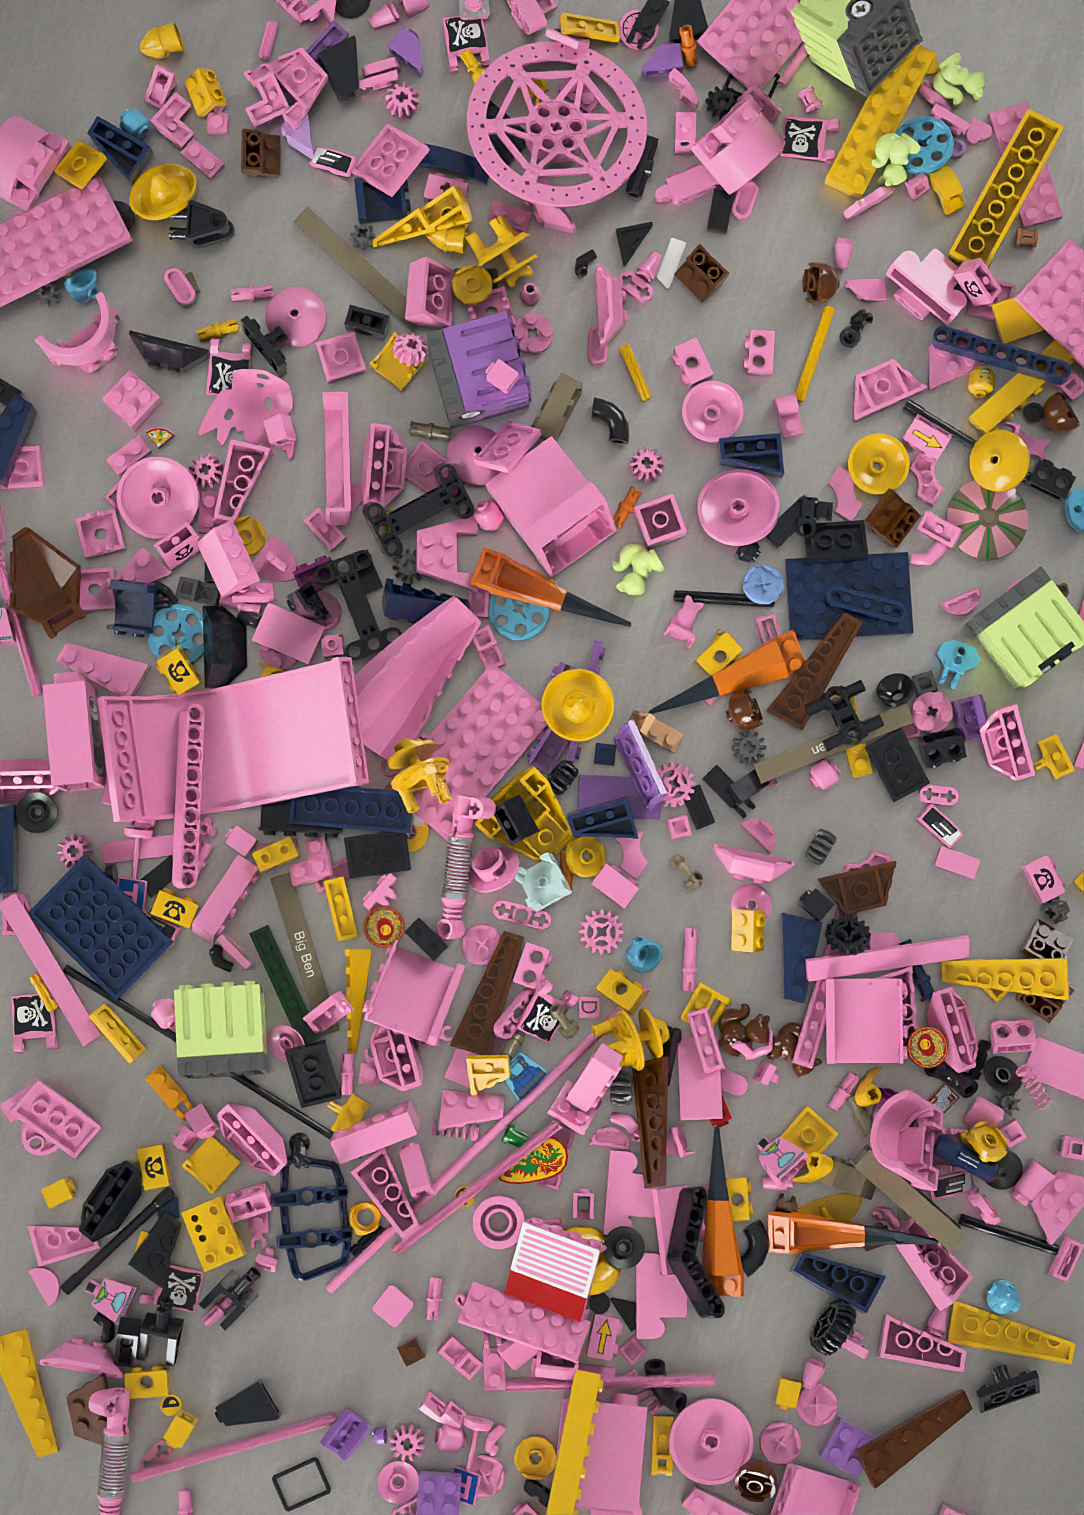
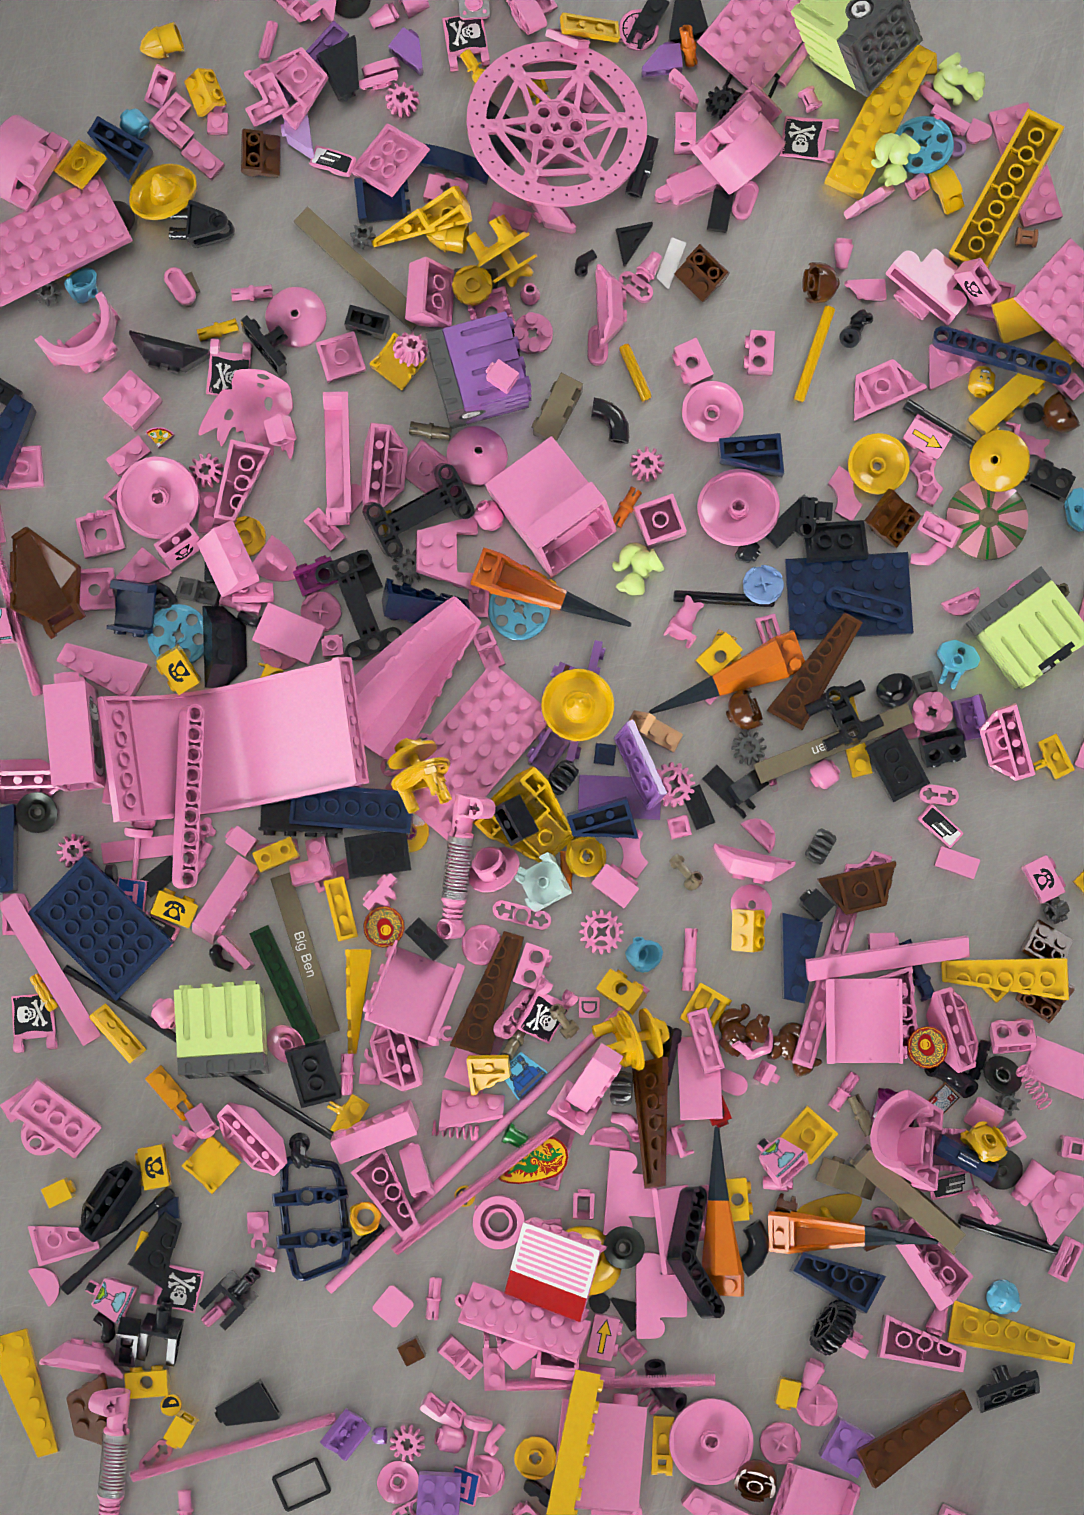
yellow piece [181,1194,247,1272] -> none
bright pink brick [225,1182,273,1223] -> none
black wedge [286,582,332,621] -> none
bright pink hinge [303,991,354,1034] -> none
bright pink tile [474,421,542,473] -> none
bright pink plate [773,393,803,440] -> none
yellow panel [792,1152,833,1184] -> none
black gear [825,915,871,956] -> none
yellow panel [855,1066,882,1107] -> none

